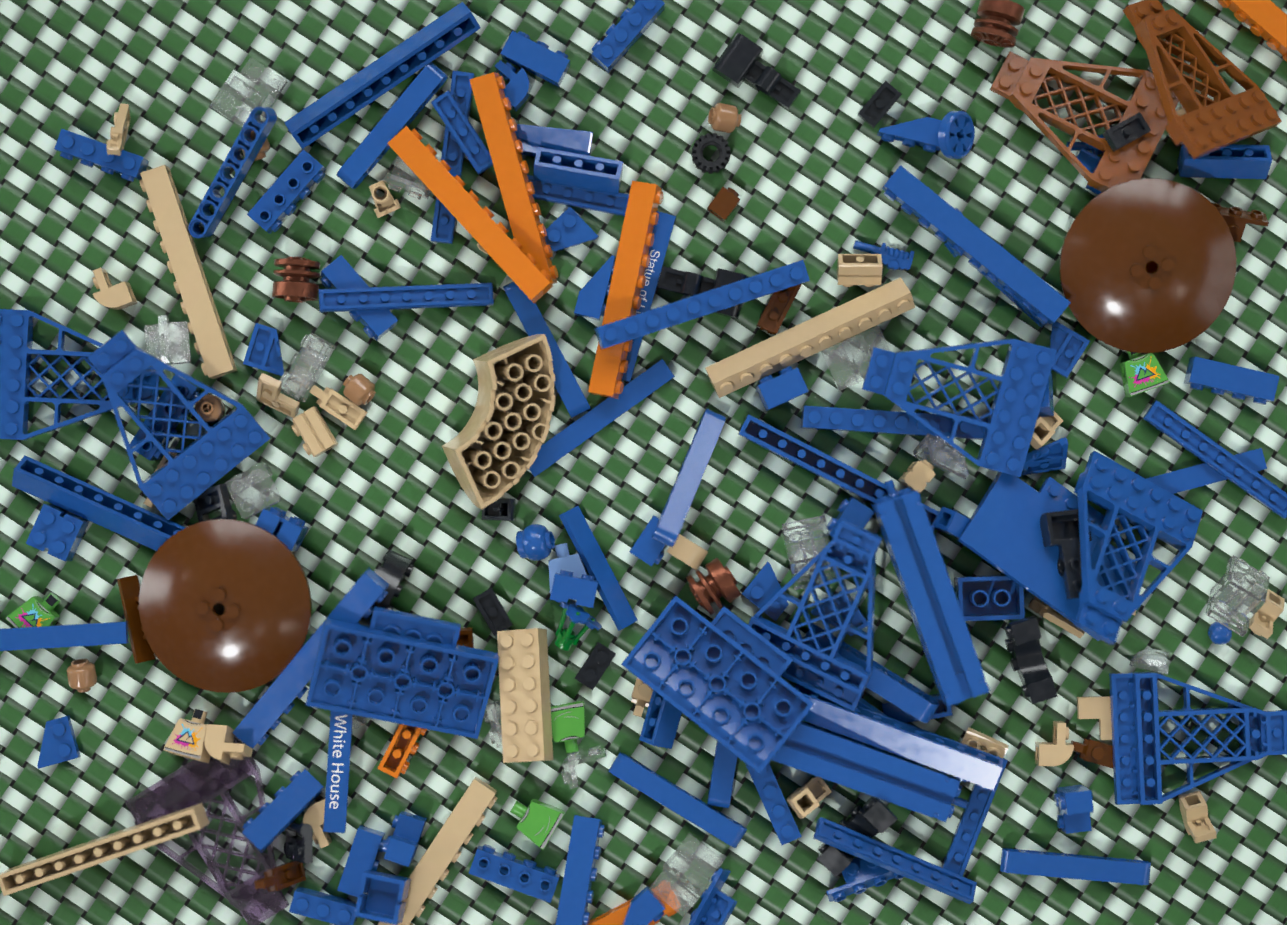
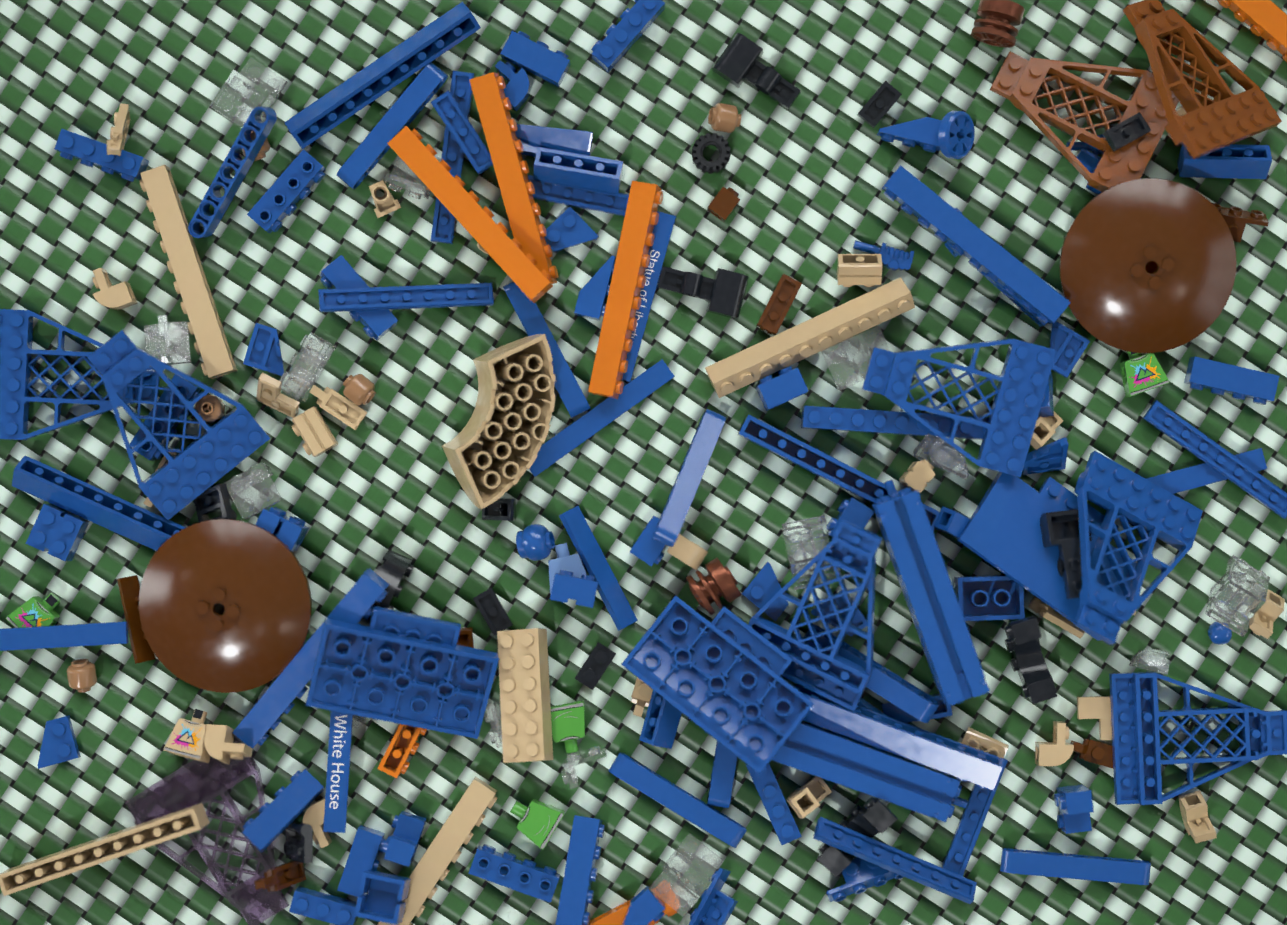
copper wheel [272,257,320,303] -> none
plant [554,599,602,651] -> none
blue brick [595,260,810,350] -> none

